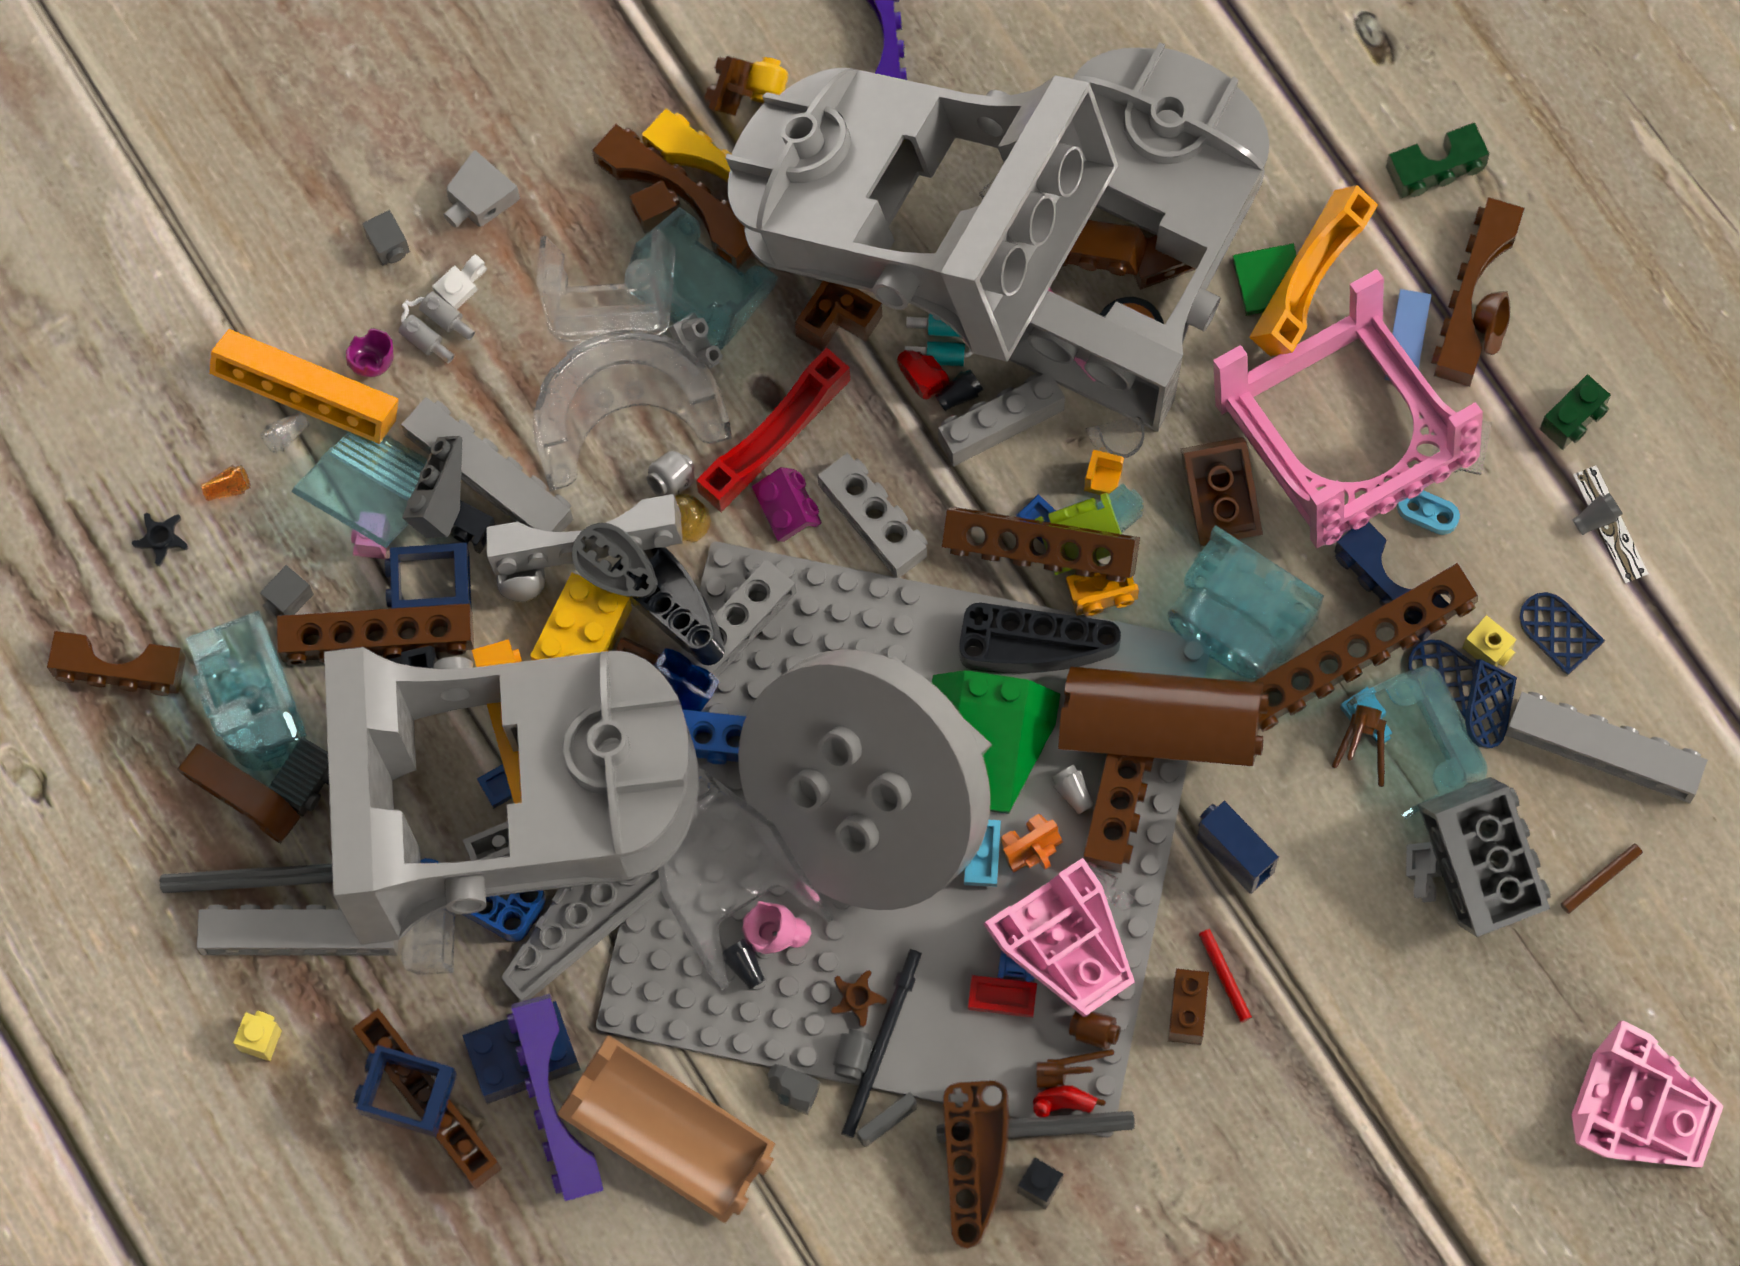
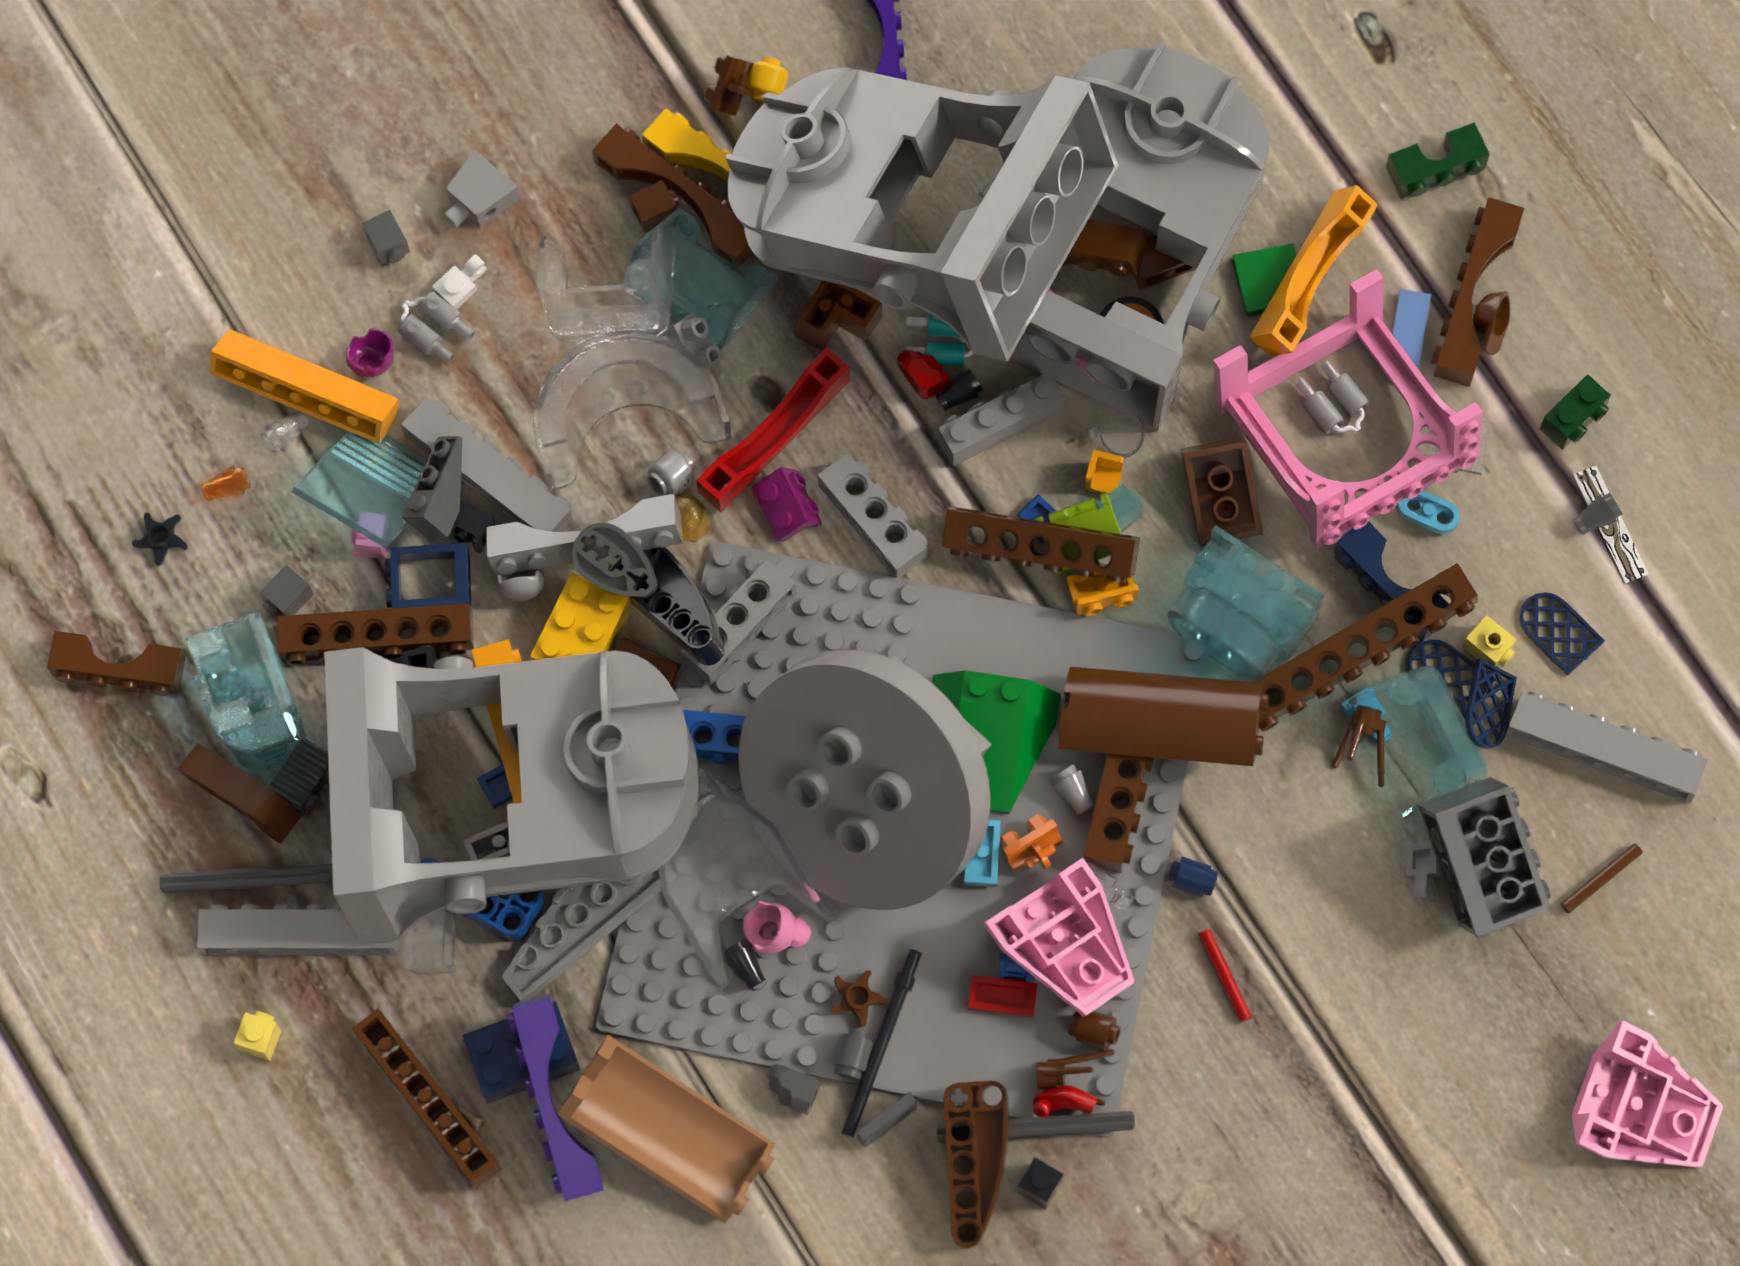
dark blue window [354,1045,457,1137] -> none
clear blue brick [653,648,720,711] -> none
black beam [959,602,1121,673] -> none
reddish brown brick [1168,968,1209,1045] -> none
dark blue brick [1197,800,1279,894] -> none
none -> dark blue brick [1168,856,1219,897]
none -> light grey piece [1295,360,1370,435]

